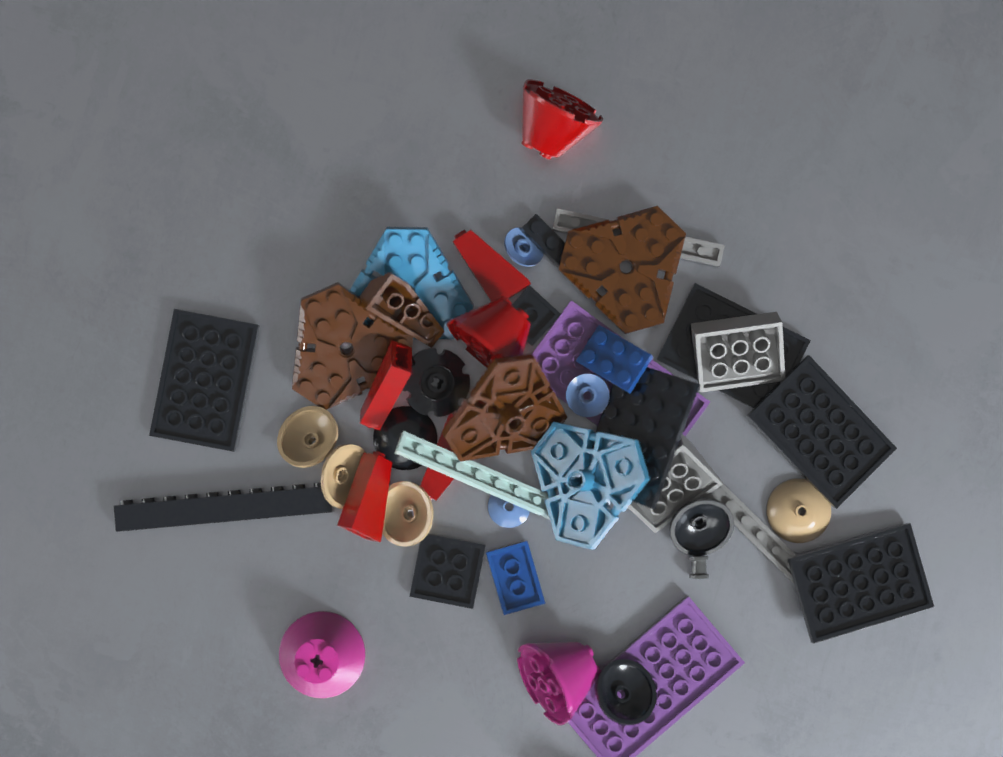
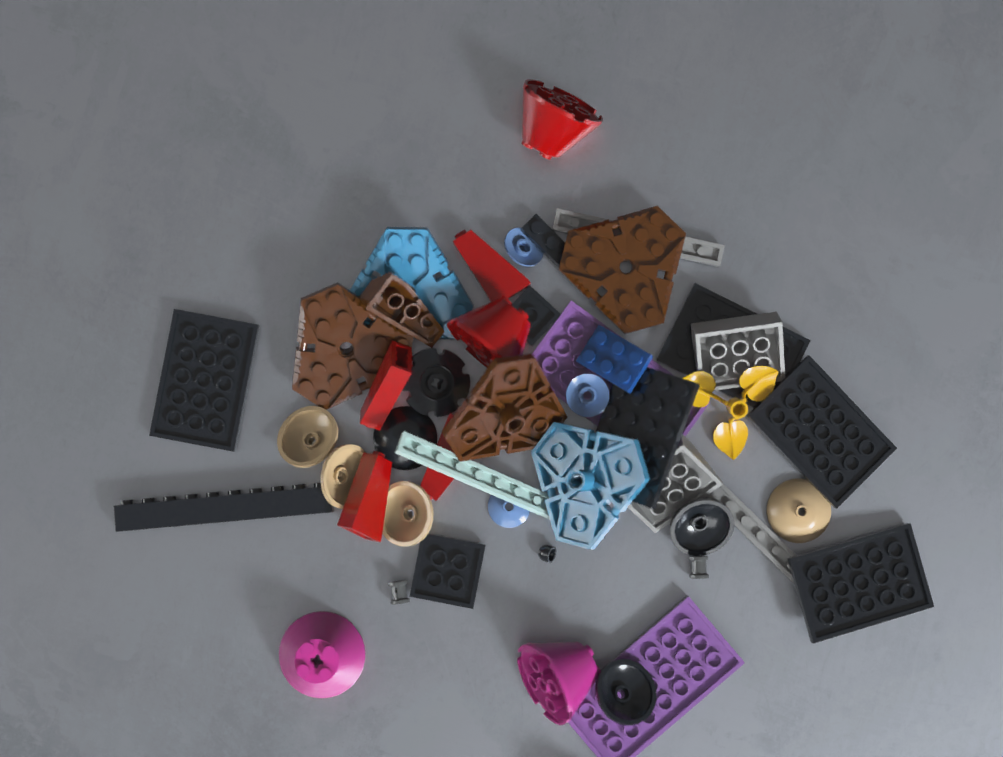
blue plate [486,541,545,615] -> none
none -> dark grey bush [388,580,410,605]
none -> black hinge [538,545,557,563]
none -> yellow plant [683,365,778,460]

